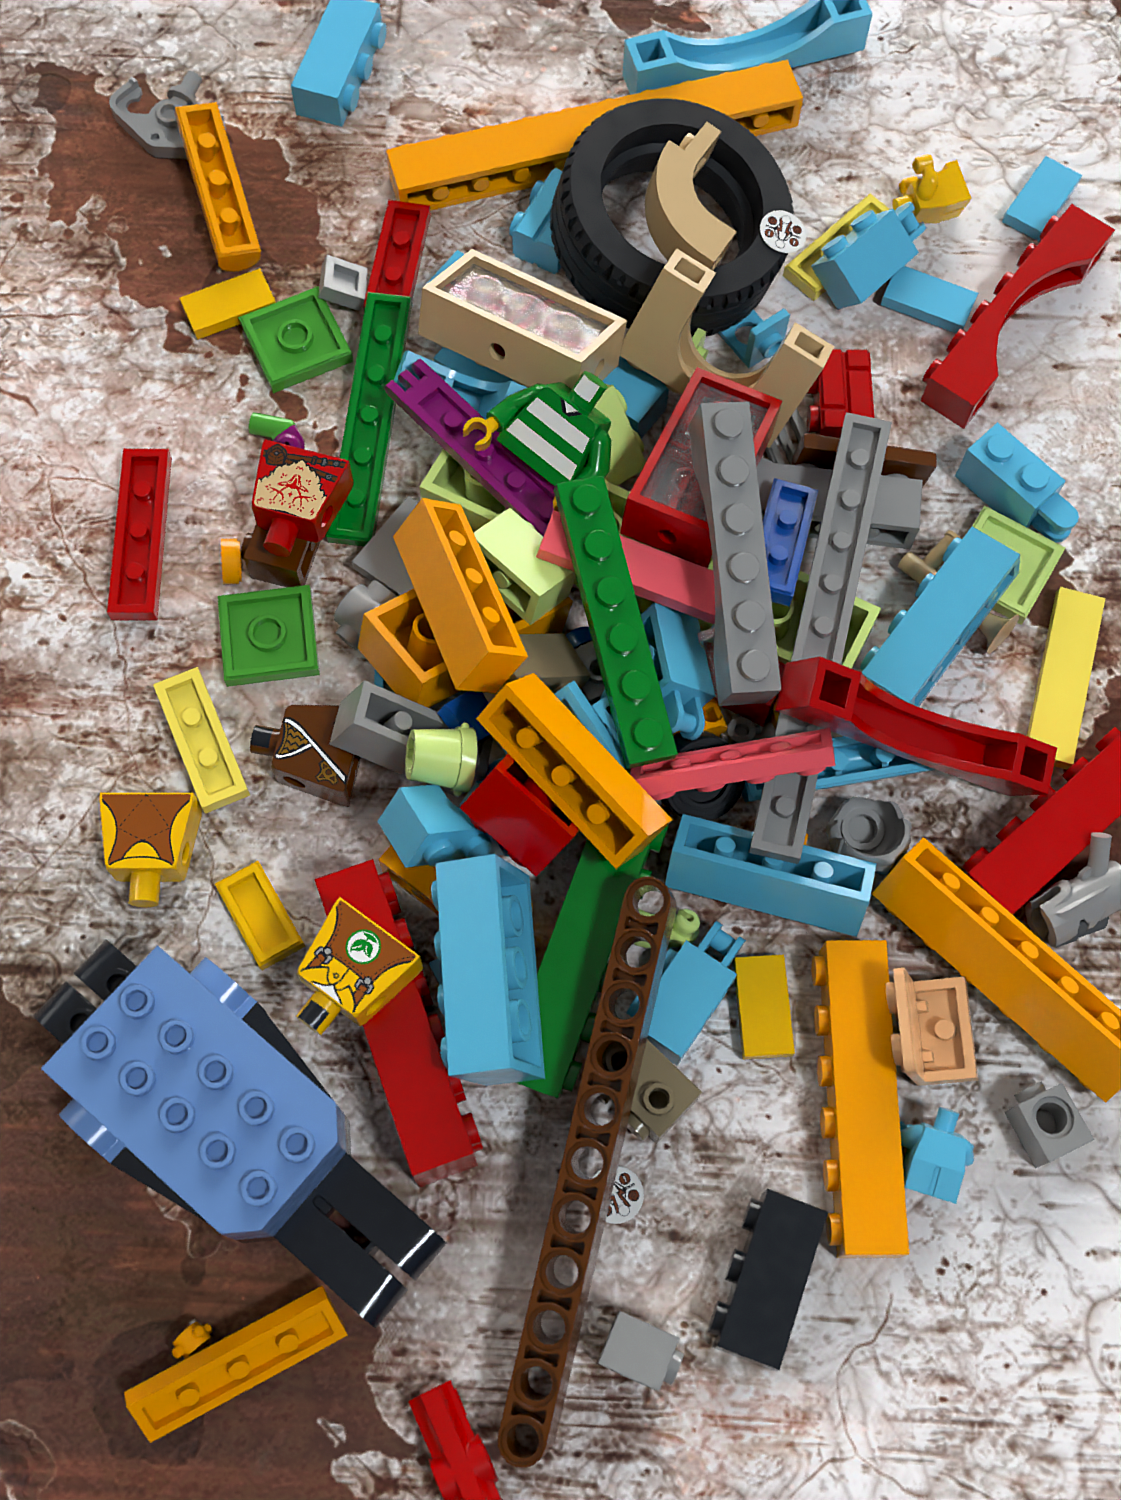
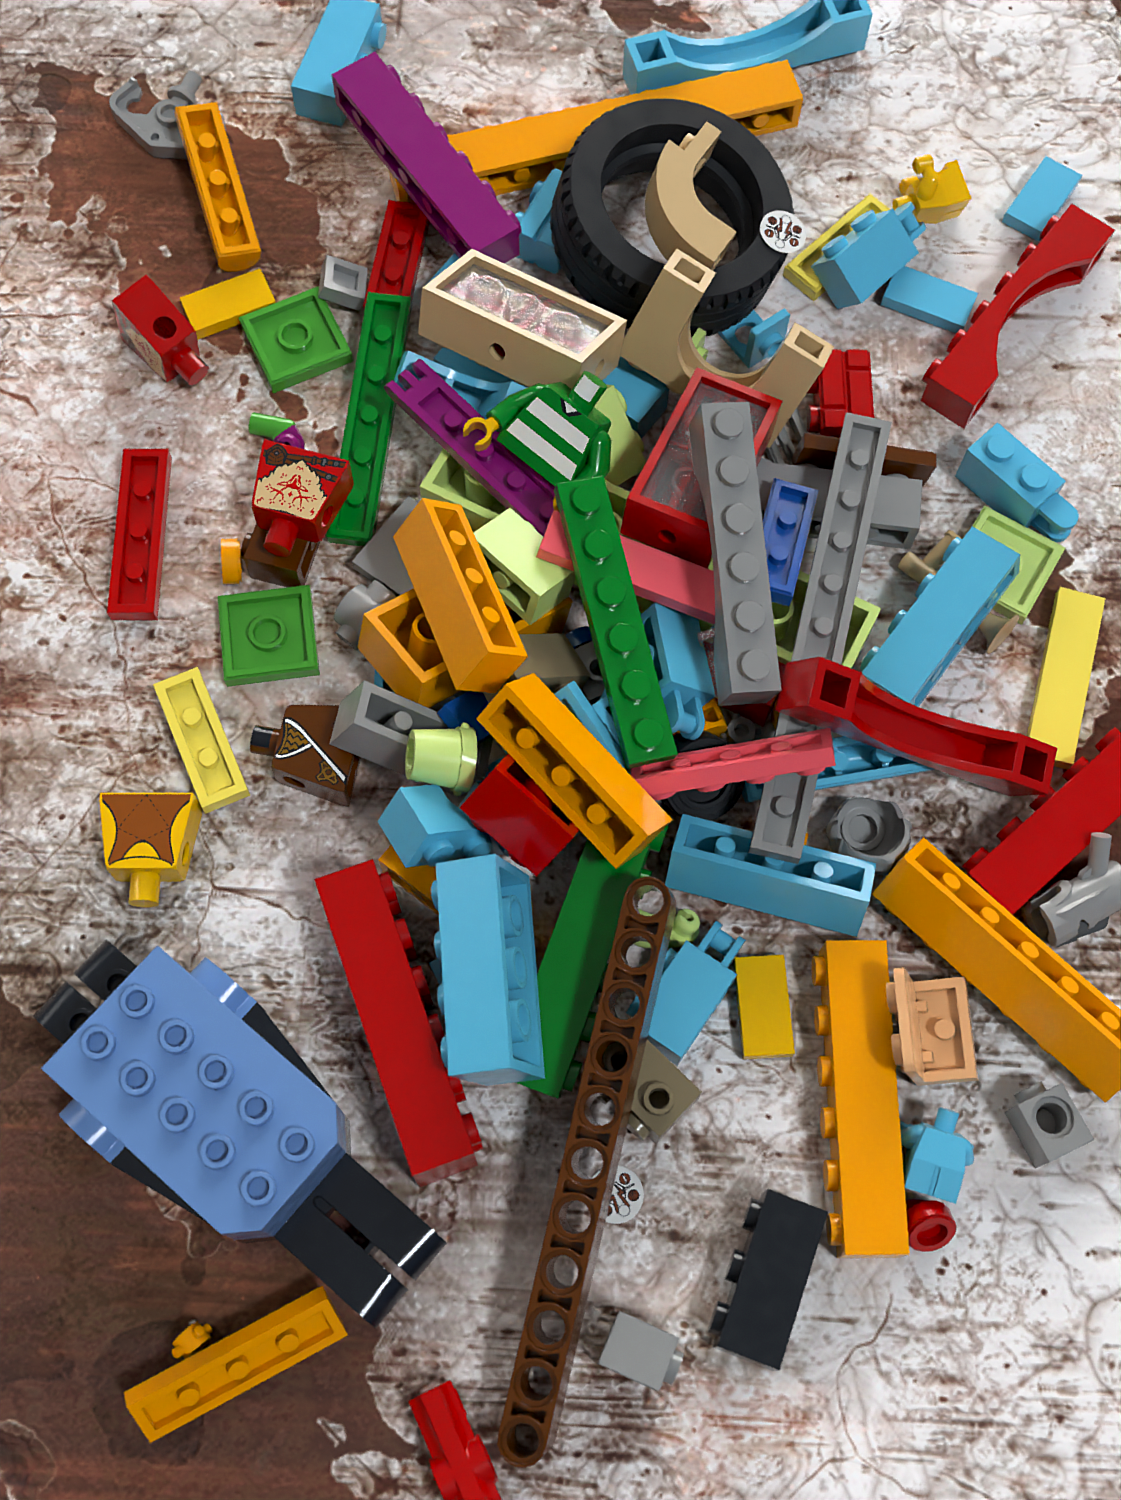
yellow tile [215,861,306,971] -> none
torso [296,898,423,1036] -> none
none -> red torso [112,274,209,385]
none -> magenta brick [331,51,522,264]
none -> red tile [906,1198,957,1252]

